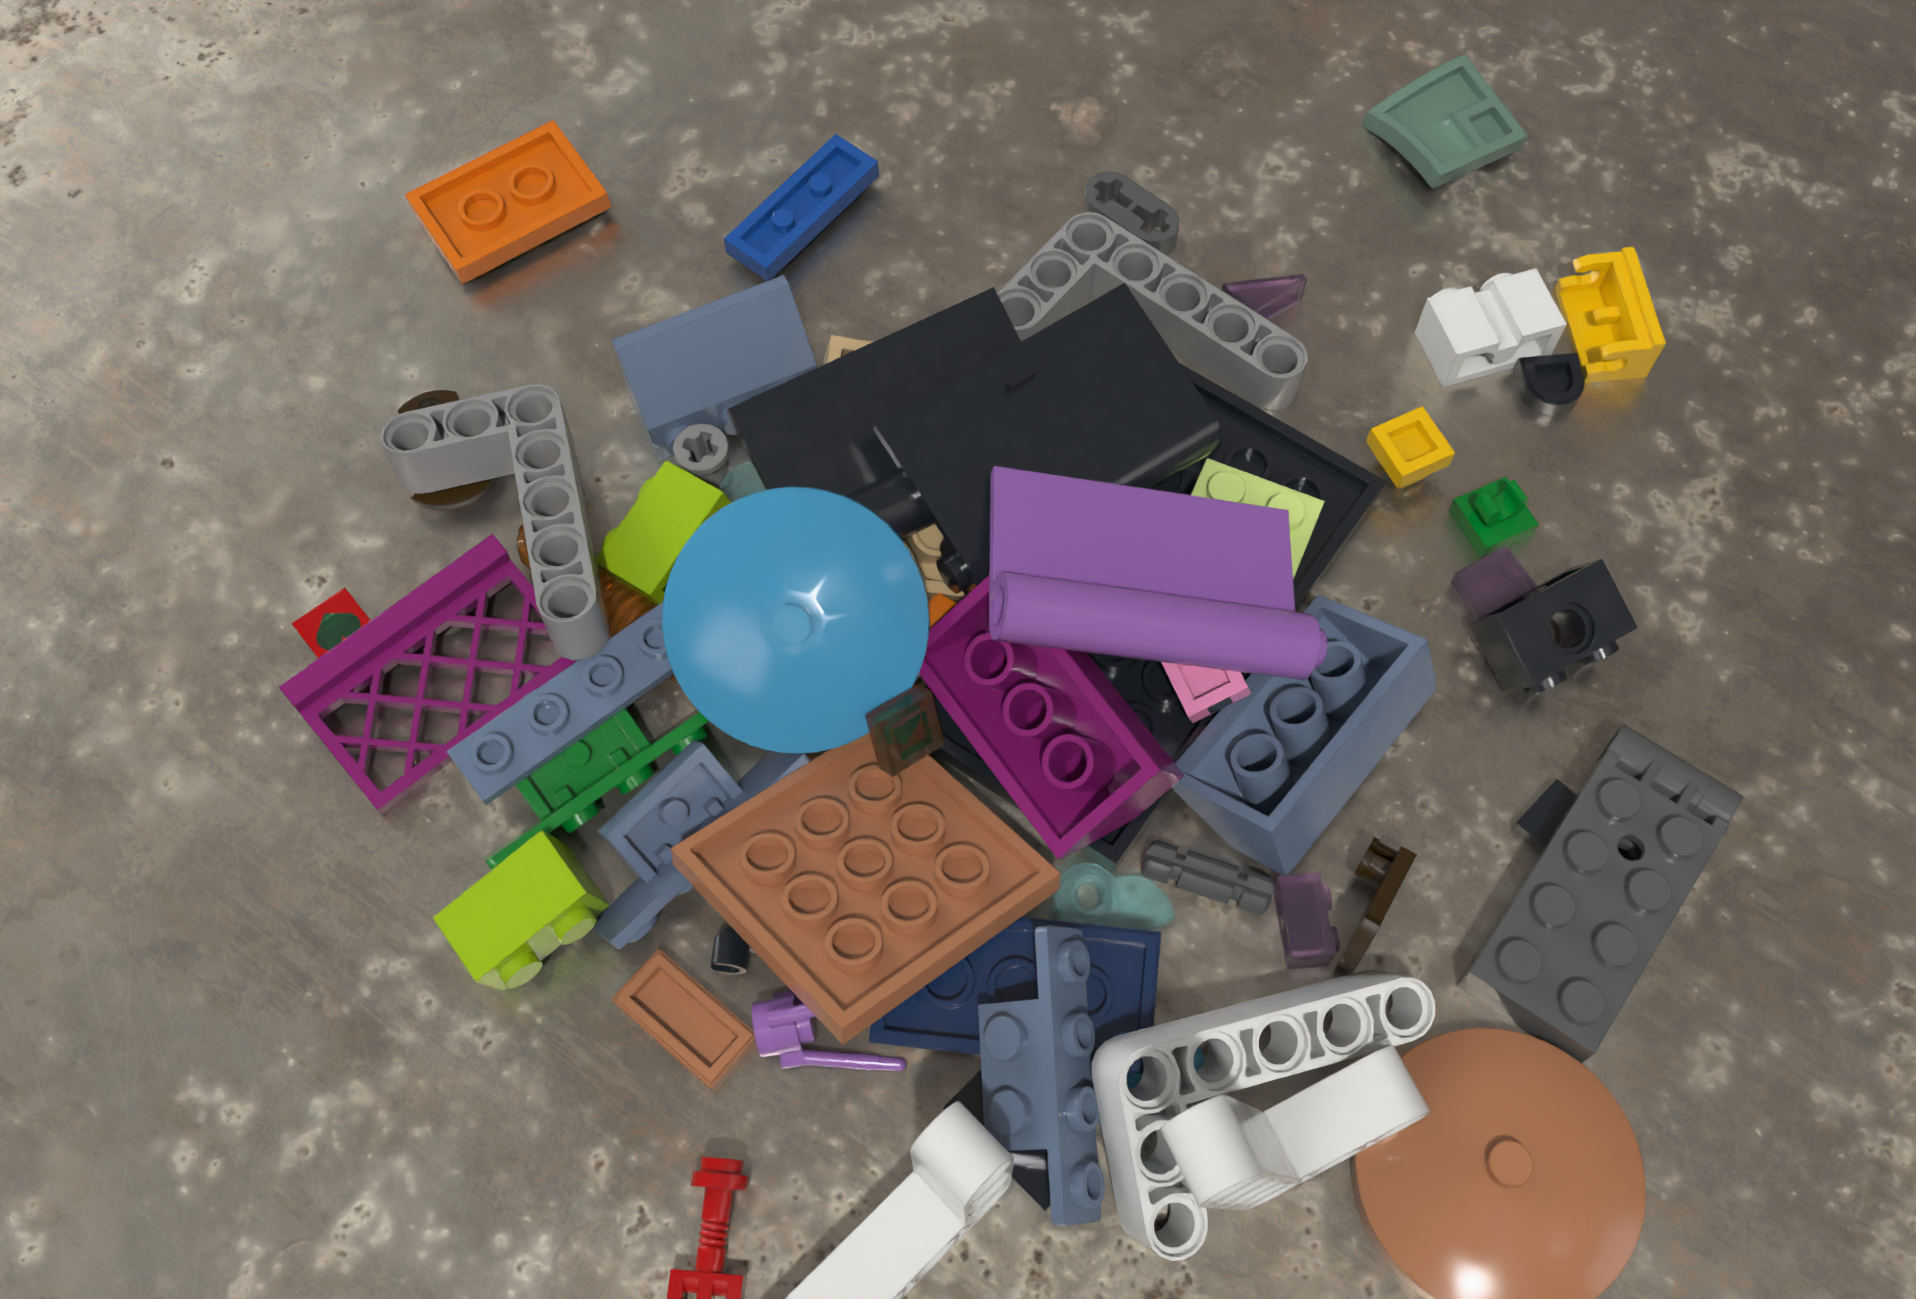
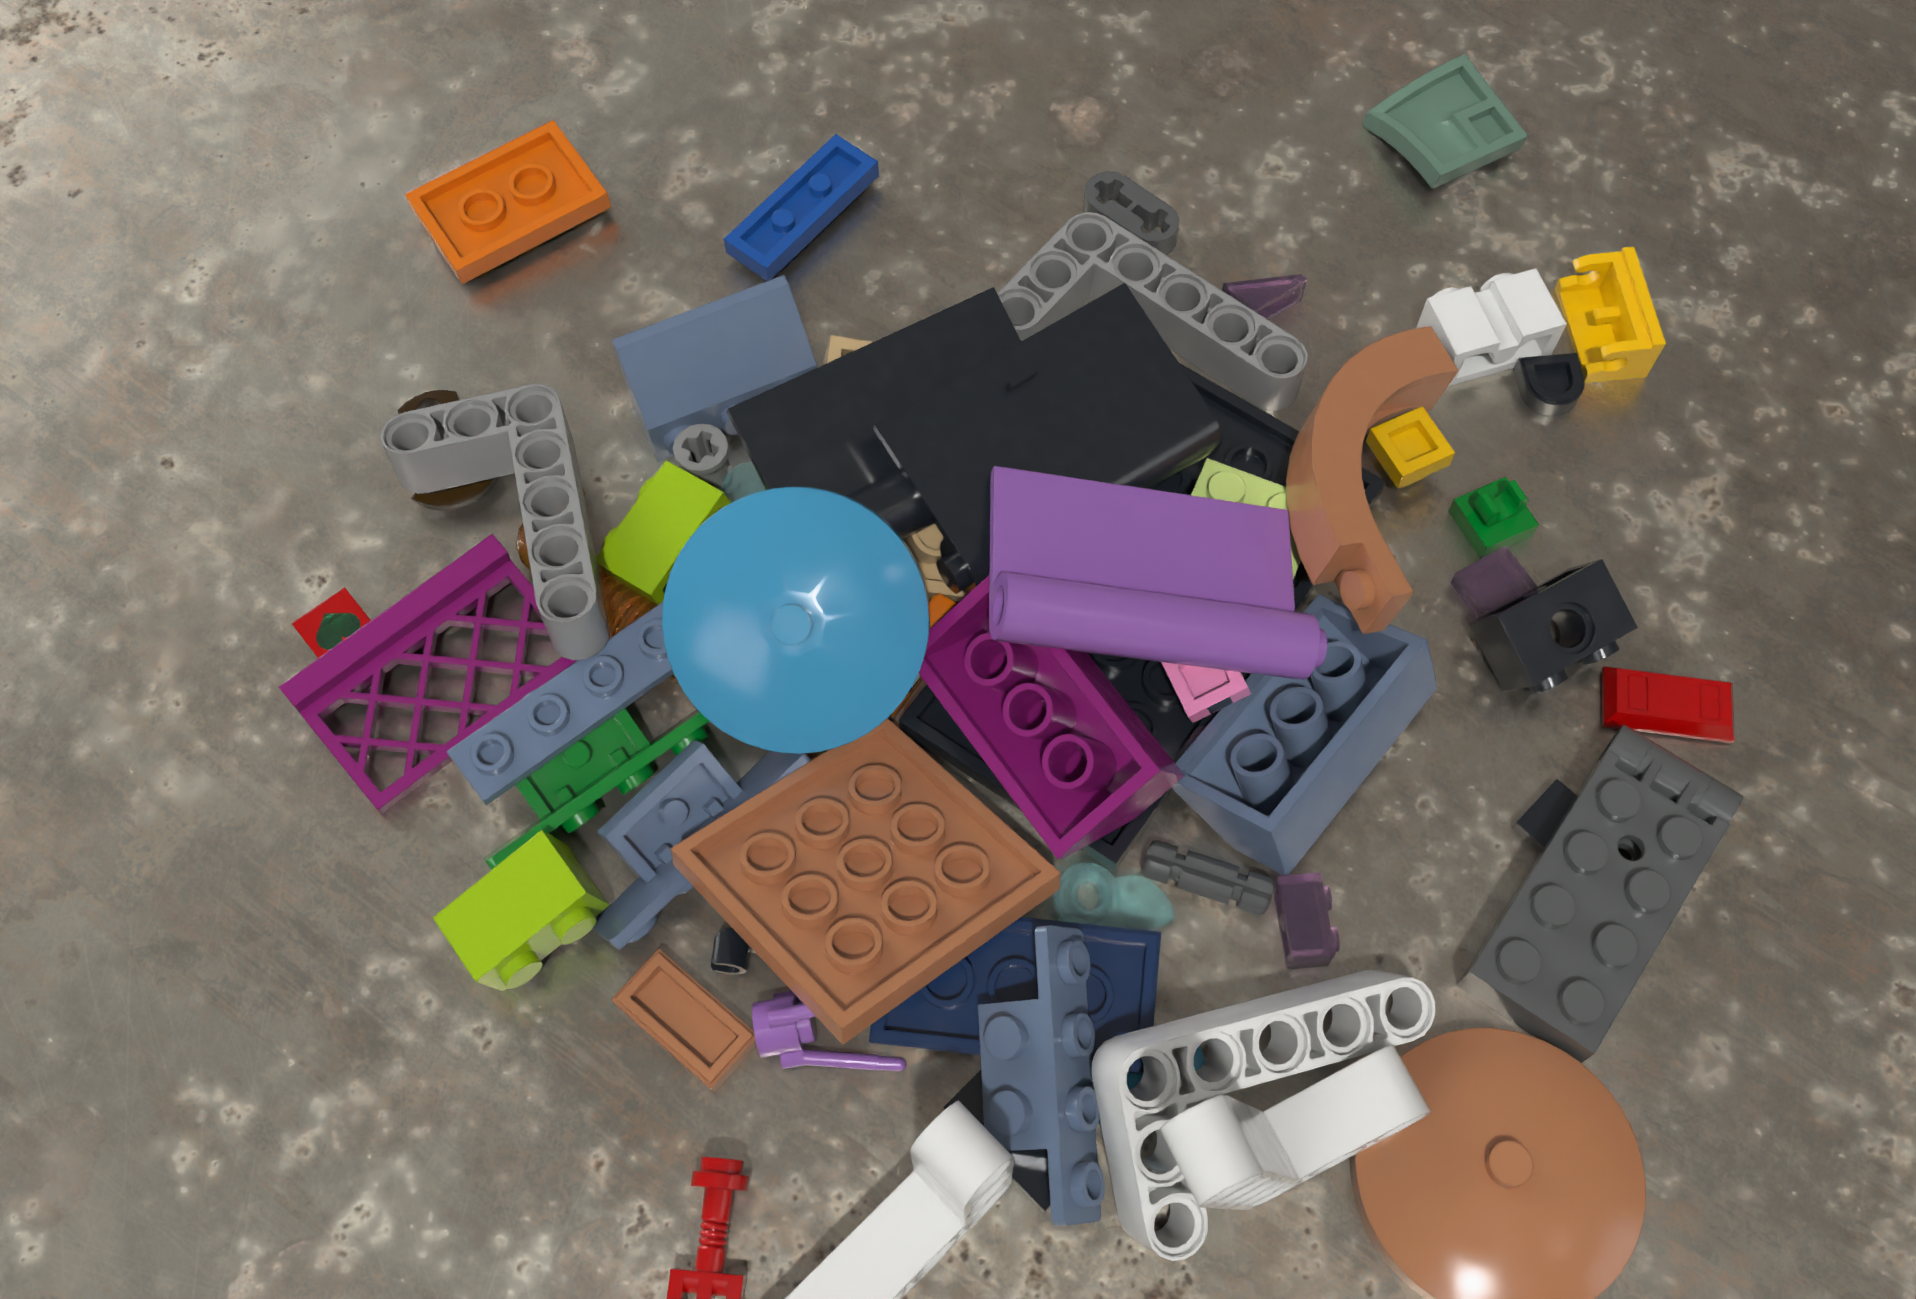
tile [865,683,945,777] -> none
dark brown piece [1336,837,1417,973] -> none
none -> nougat arch [1286,326,1459,634]
none -> red tile [1602,666,1735,744]

